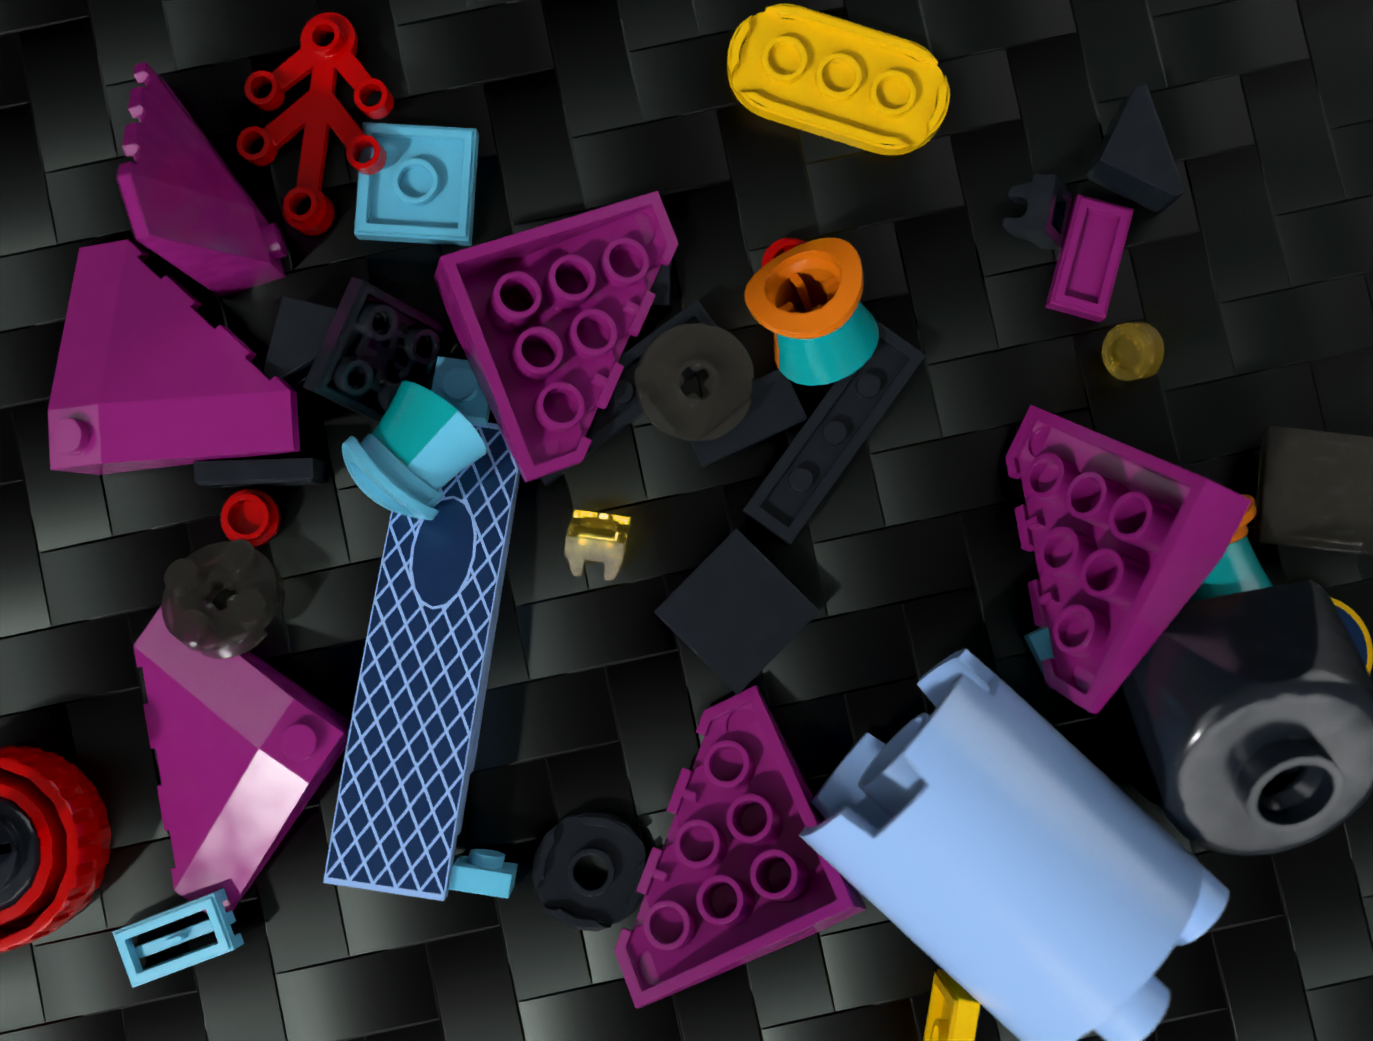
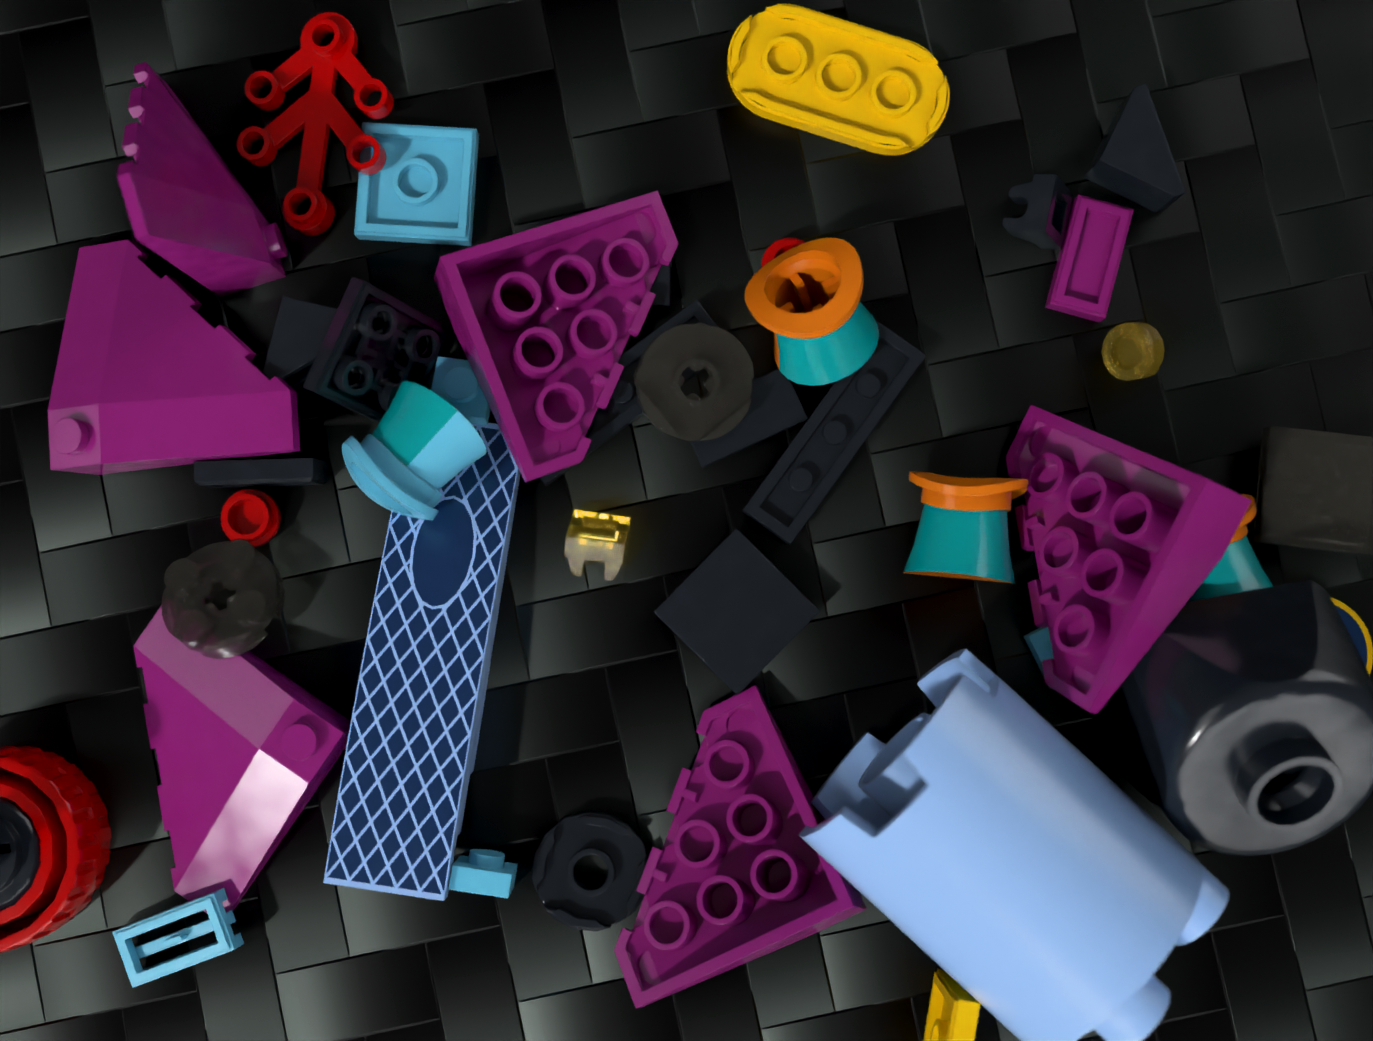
none -> teal hat [903,471,1029,584]

